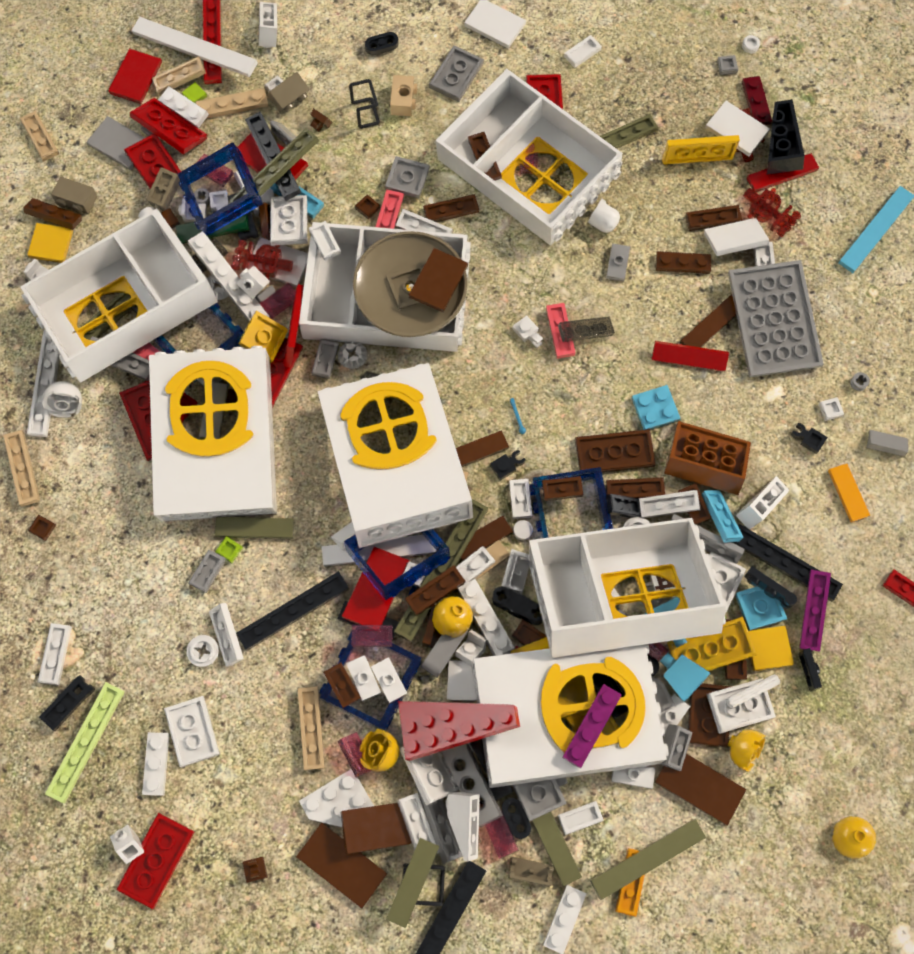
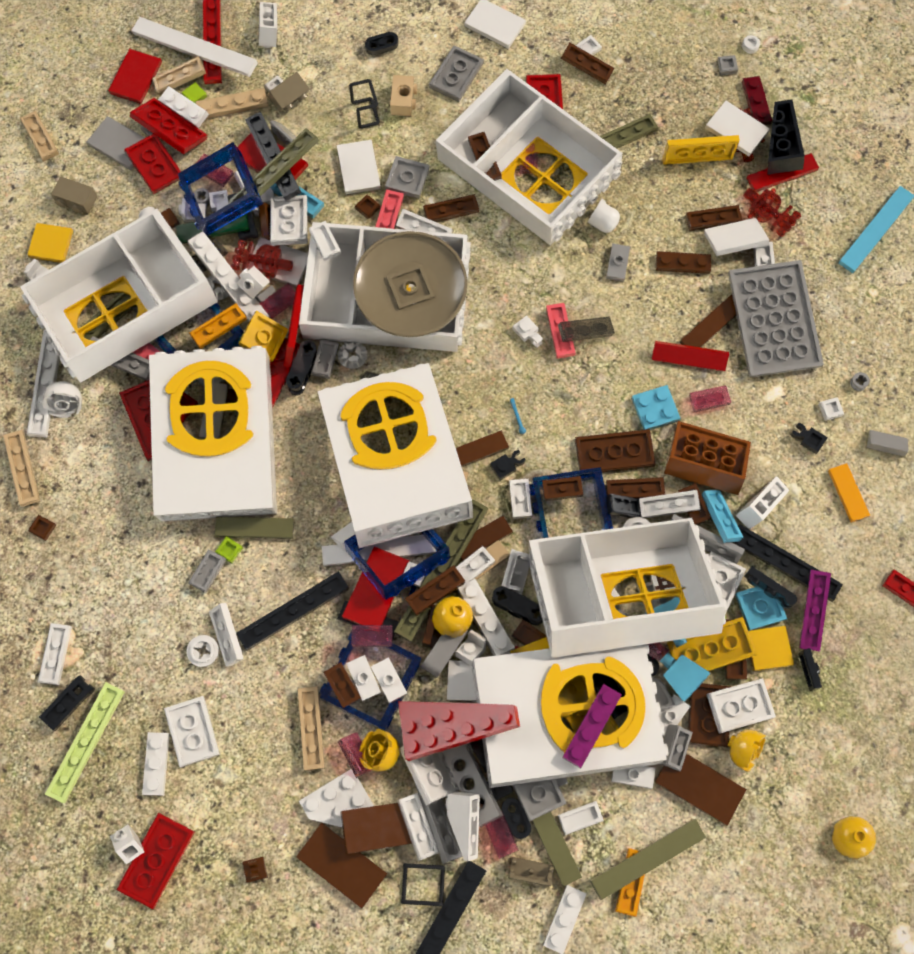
reddish brown plate [23,198,82,230] -> none
dark tan hinge [146,168,181,211] -> none
reddish brown tile [310,108,333,132] -> none
olive tile [386,838,440,928] -> none
reddish brown tile [409,248,468,313] -> none
white tile [513,520,533,541] -> none
white axle [726,674,780,708] -> none
none -> light orange tile [189,303,247,349]
none -> black piece [286,340,317,396]
none -> white tile [337,140,381,195]
none -> reddish brown tile [561,42,615,85]
none -> clear pink plate [689,385,731,413]

